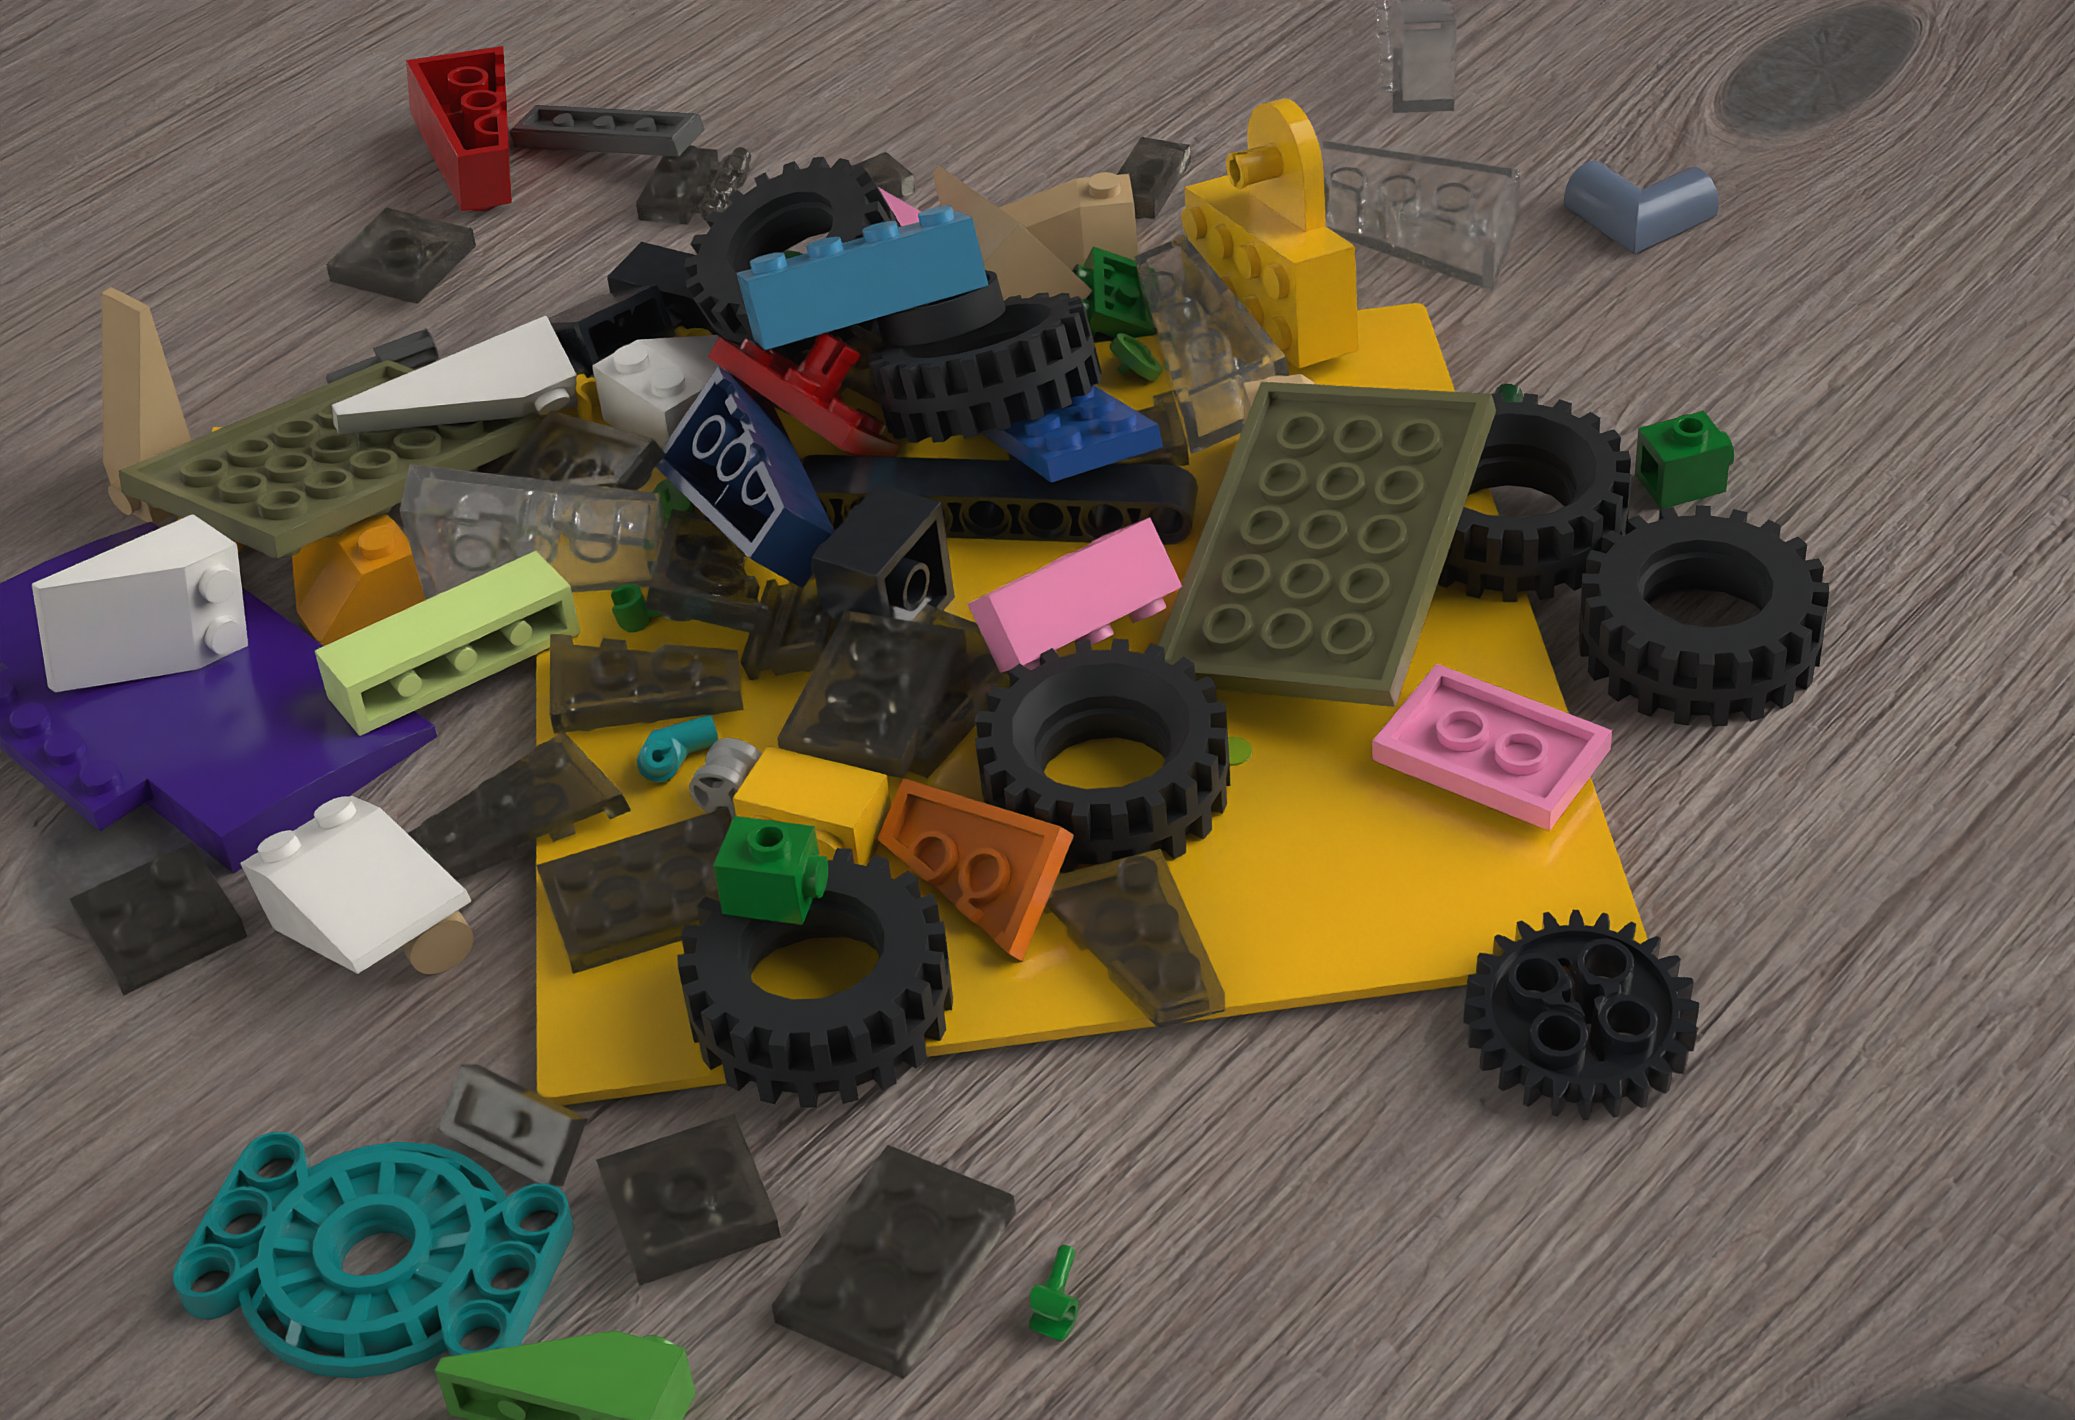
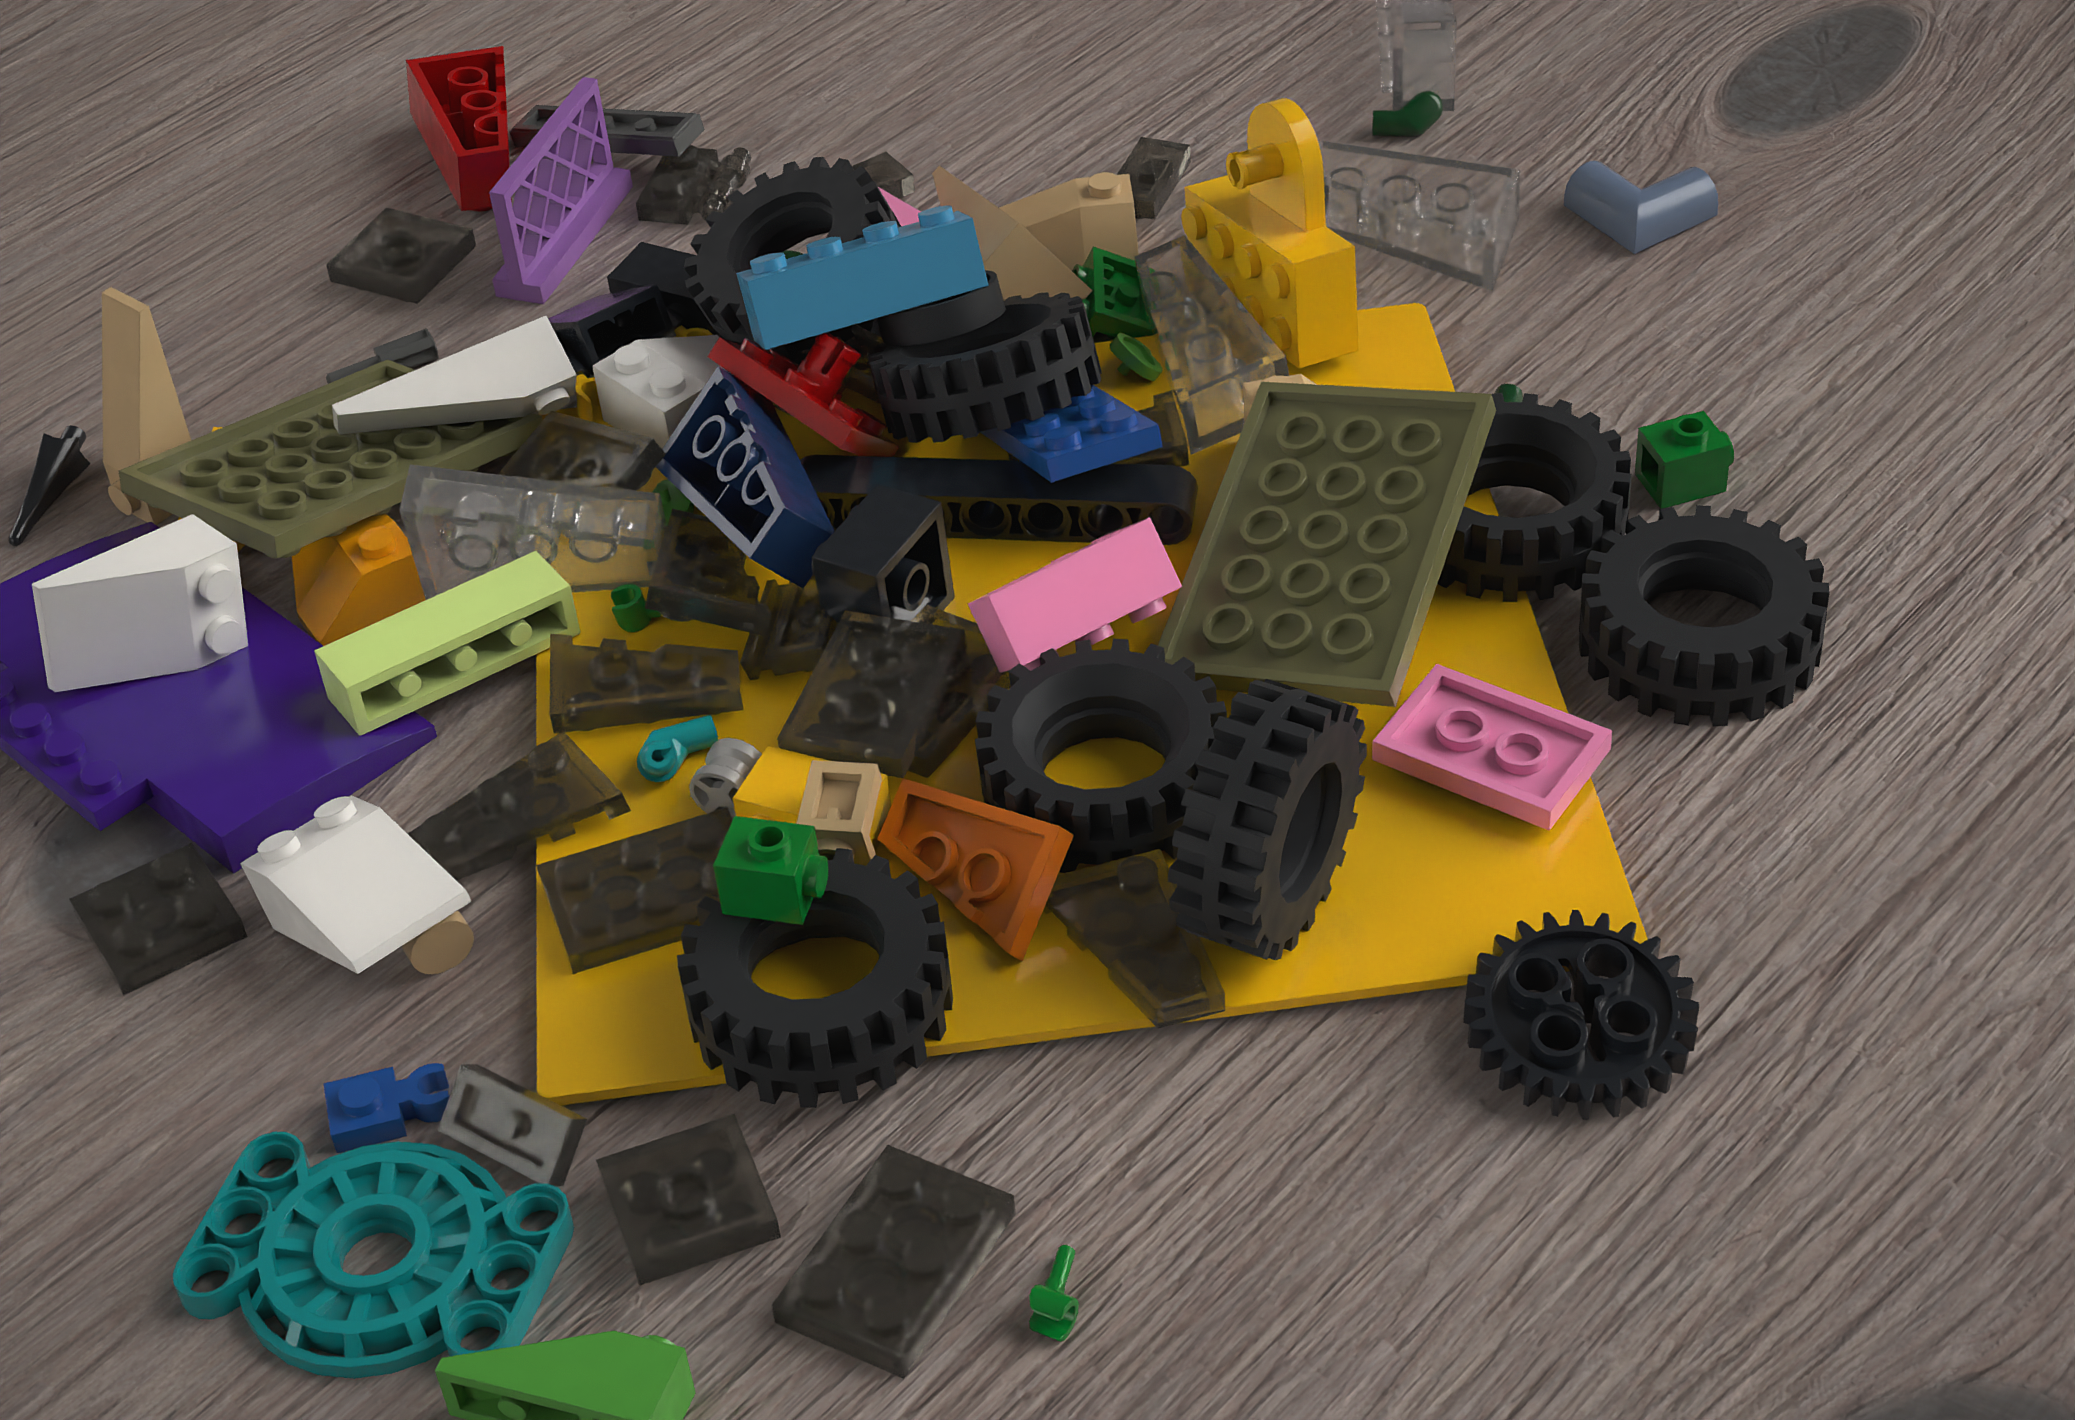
none -> black piece [9,425,90,546]
none -> blue plate [323,1063,454,1153]
none -> medium lavender fence [489,77,633,304]
none -> tan bracket [796,760,882,866]
none -> black tyre [1168,679,1367,960]
none -> dark green arm [1372,91,1443,137]

